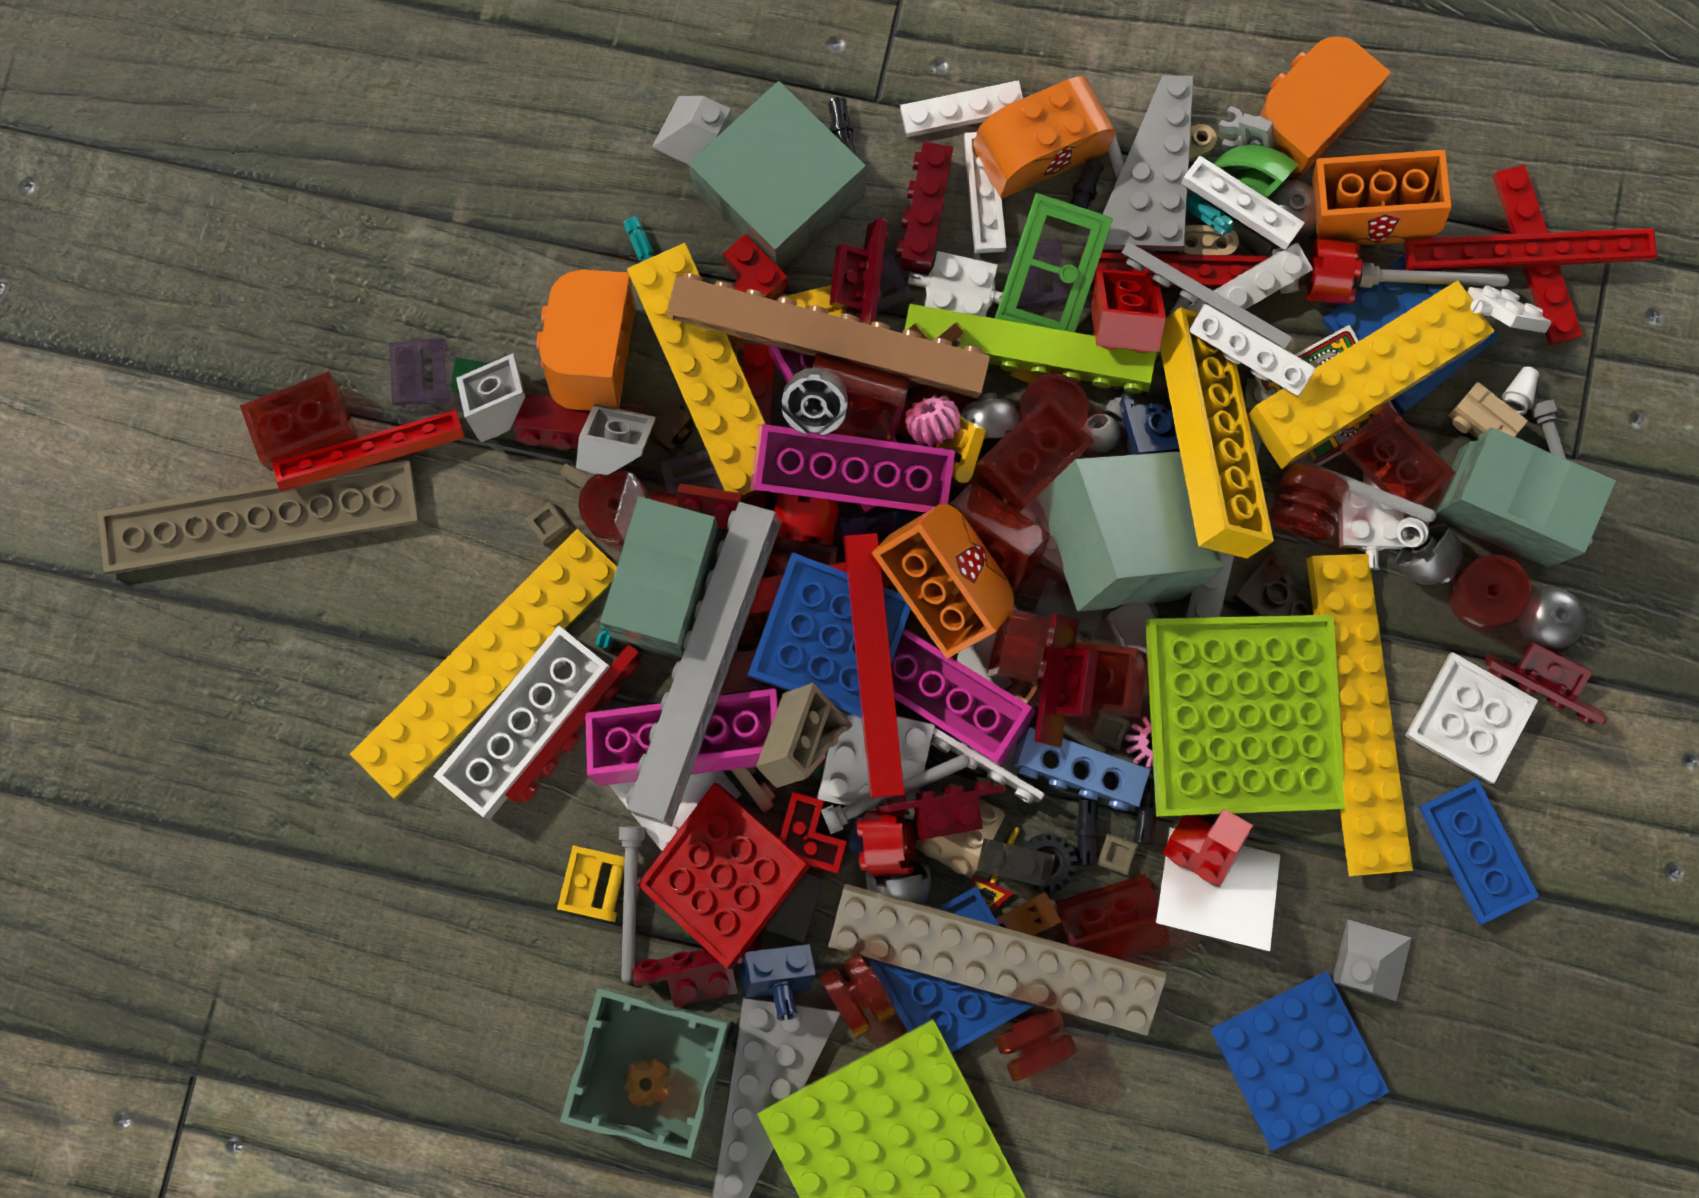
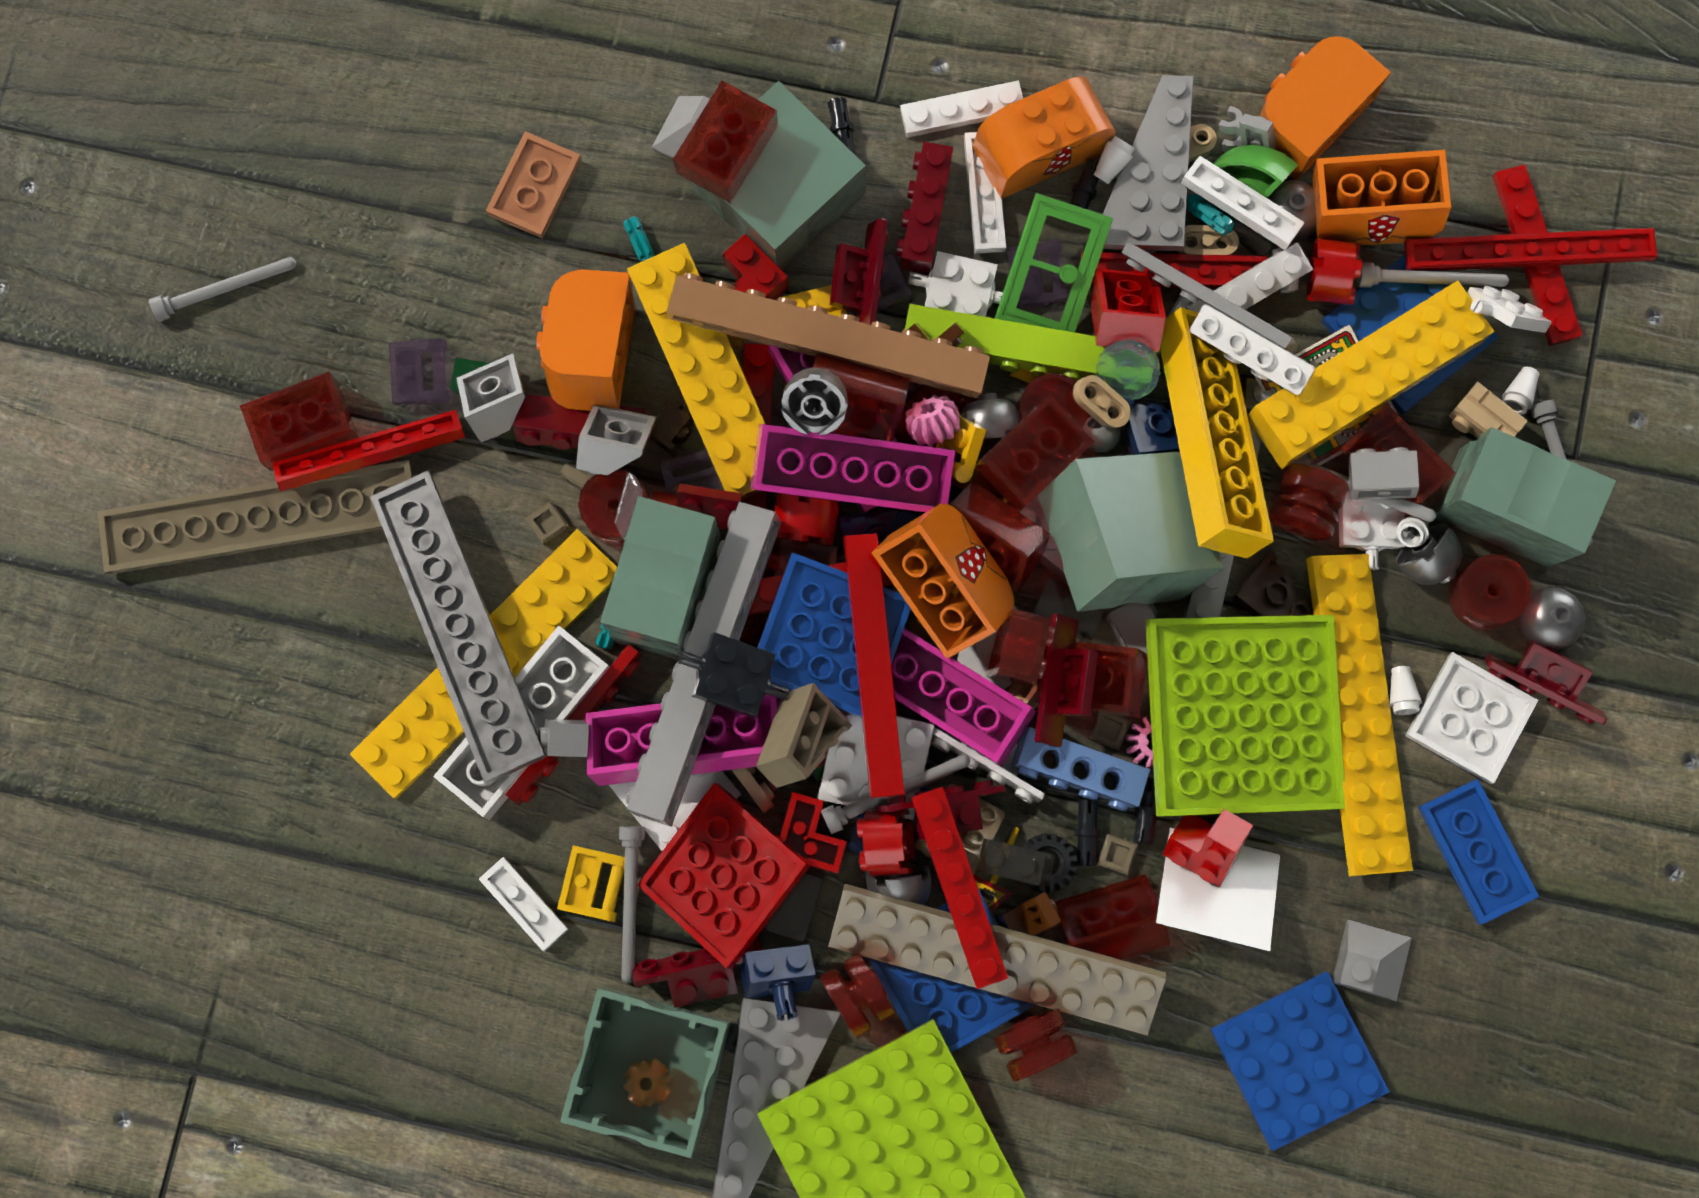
none -> light grey piece [149,257,296,322]
none -> flat silver plate [370,471,547,784]
none -> white plate [479,857,569,952]
none -> nougat plate [486,131,582,239]
none -> light grey brick [538,719,589,757]
none -> clear red brick [673,80,778,203]
none -> black plate [678,632,788,718]
none -> red plate [911,786,1008,989]
none -> tan plate [1073,375,1131,429]
none -> white cone [1093,135,1135,184]
none -> clear light blue tile [1096,340,1160,400]
none -> light grey brick [1349,447,1419,500]
none -> white cone [1389,666,1422,715]

